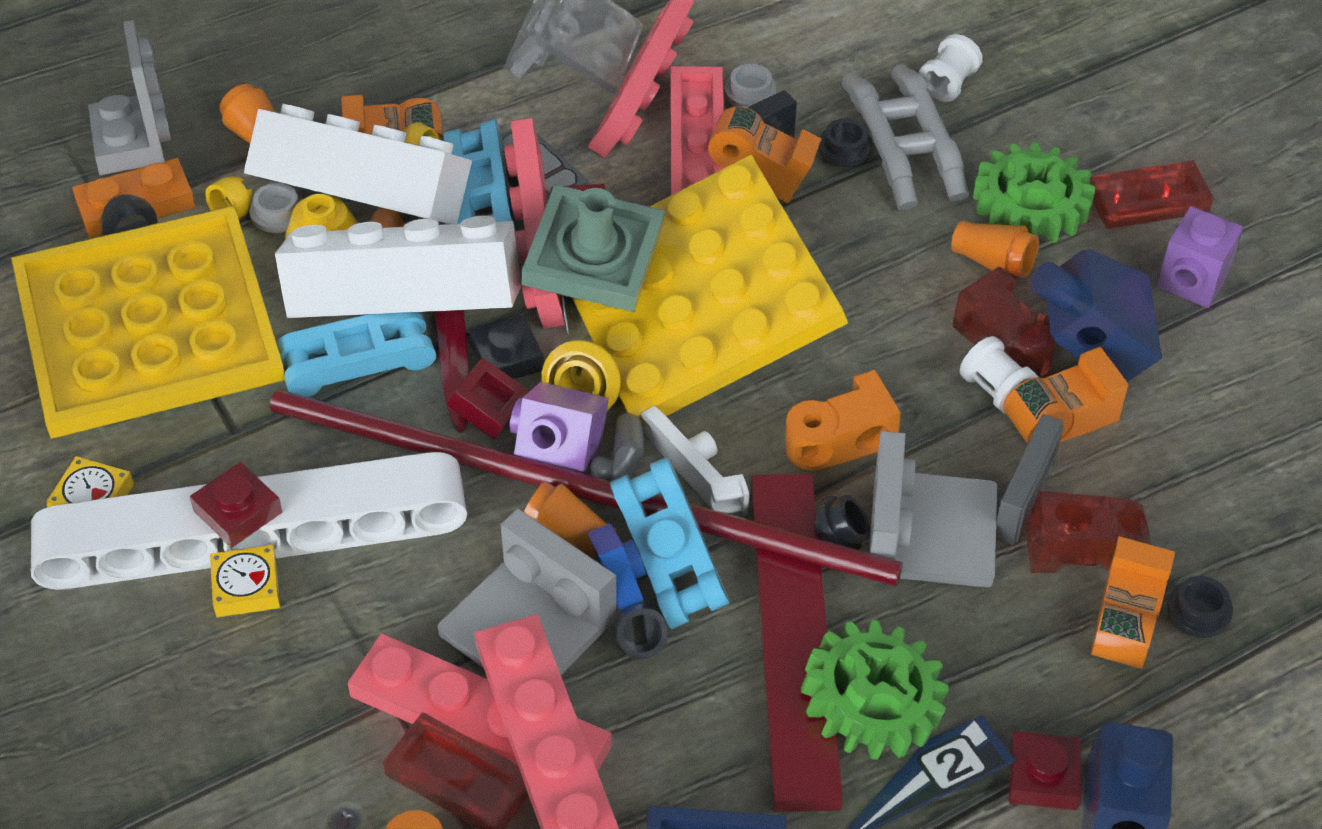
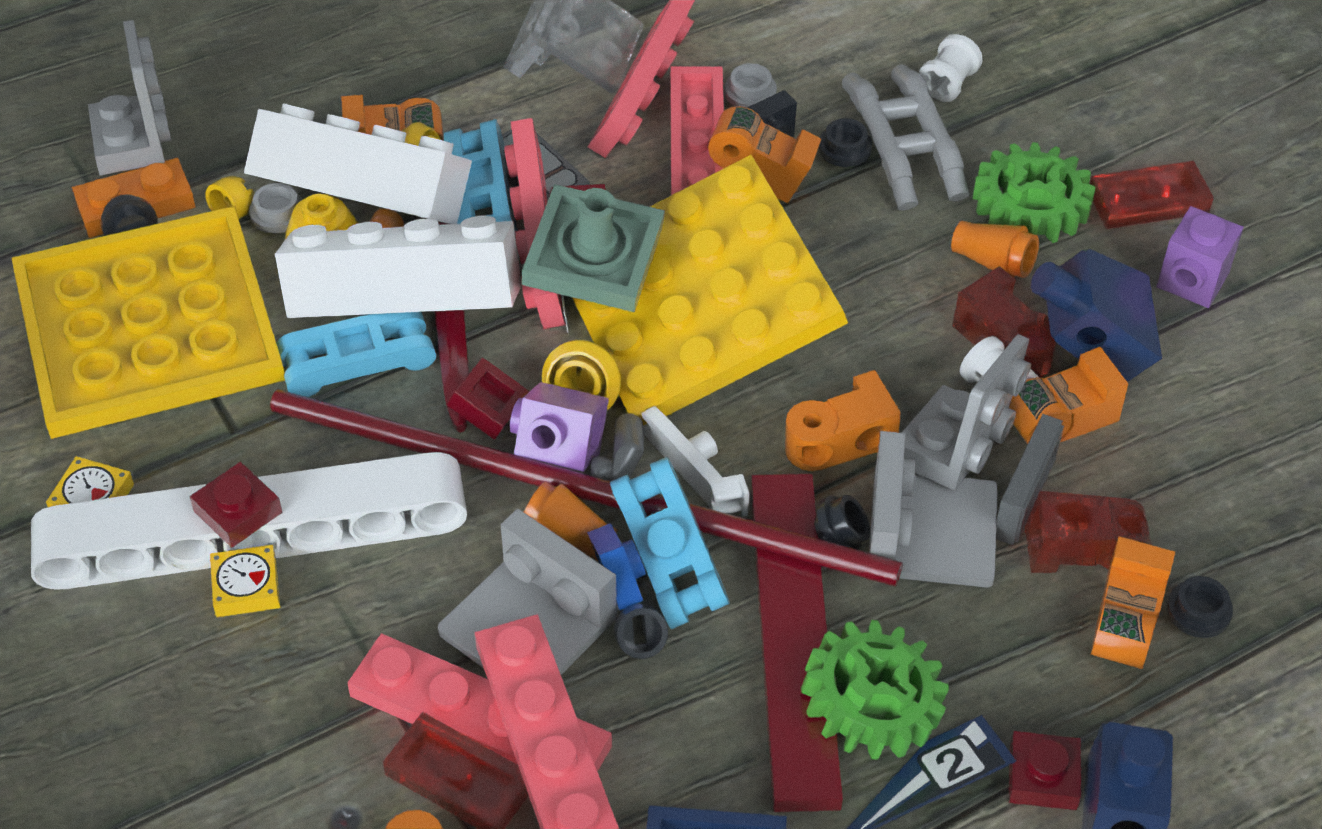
orange cone [219,84,276,144] -> none
black plate [470,315,544,379] -> none
none -> light grey bracket [902,334,1031,491]

